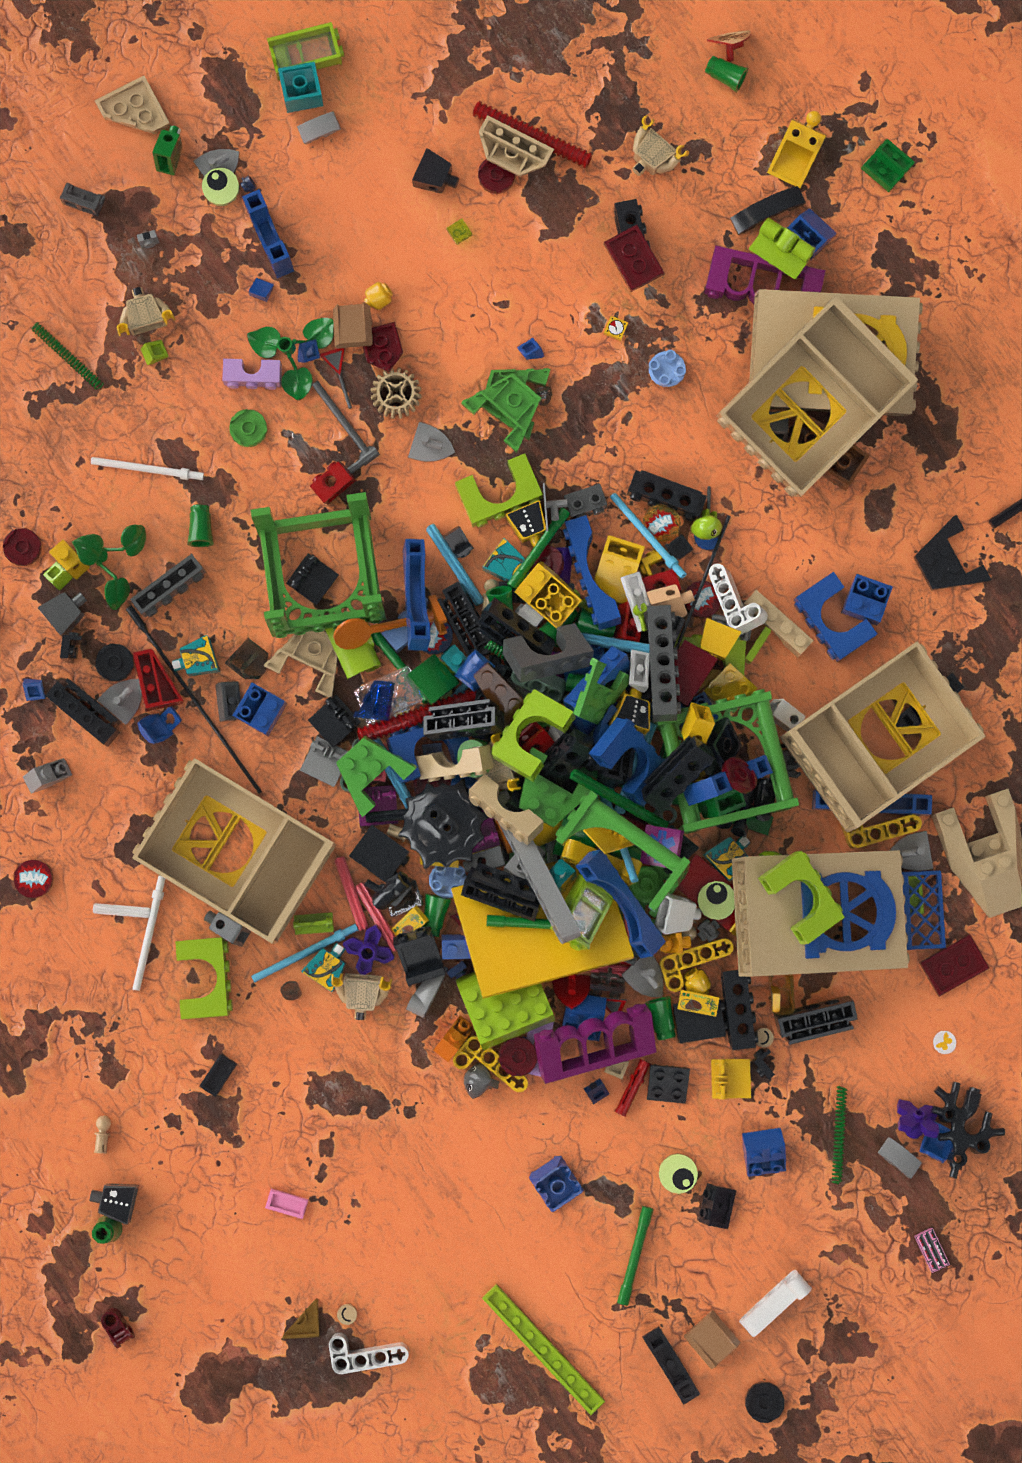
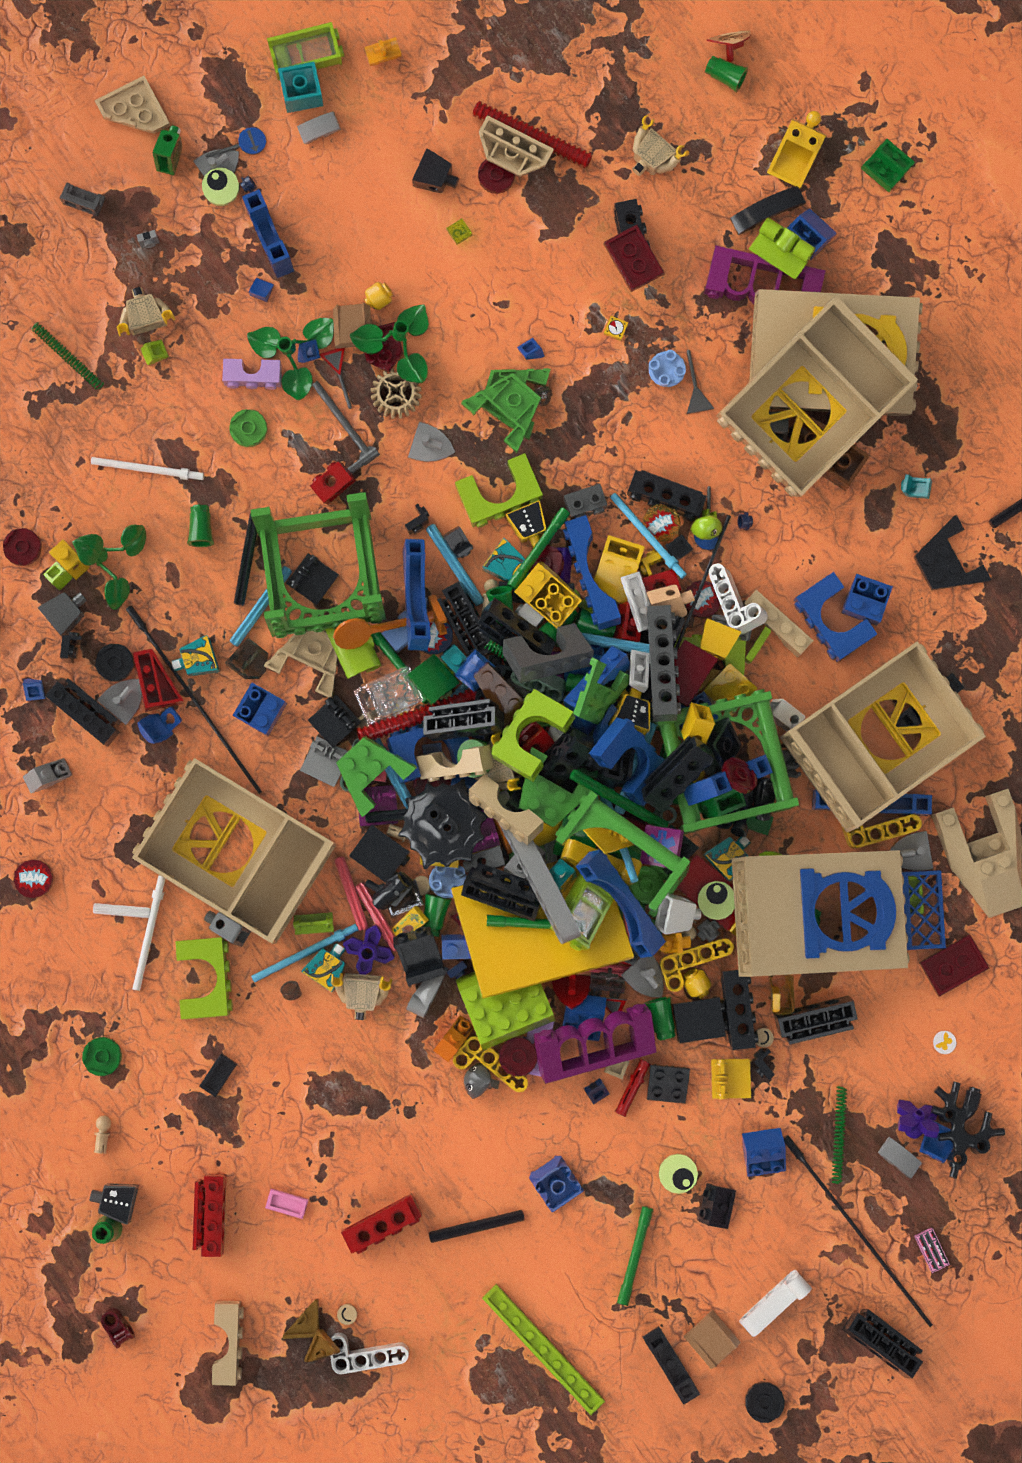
dark grey brick [130,554,206,618] -> none
dark grey slope [215,681,240,722] -> none
clear blue wing [353,680,395,721] -> none
light grey shield [543,483,568,531] -> none
lime hand [633,603,647,631] -> none
yellow tile [677,990,720,1017] -> none
lime arch [758,851,845,944] -> none
none -> green tile [82,1037,122,1076]
none -> red brick [192,1174,227,1257]
none -> blue piece [205,127,266,158]
none -> tan arch [212,1301,244,1386]
none -> medium azure axle [230,566,292,647]
none -> black axle [234,513,257,606]
none -> pearl gold tile [304,1329,341,1362]
none -> red brick [341,1193,422,1254]
none -> green plant [350,304,429,383]
none -> light orange hips [364,37,402,66]
none -> black bracket [405,504,430,535]
none -> tan tile [412,876,431,895]
none -> black axle [429,1210,525,1243]
none -> dark grey piece [687,350,714,414]
none -> dark blue plate [737,512,753,531]
none -> black piece [784,1135,933,1327]
none -> black brick [842,1309,923,1379]
none -> teal bracket [901,474,932,499]

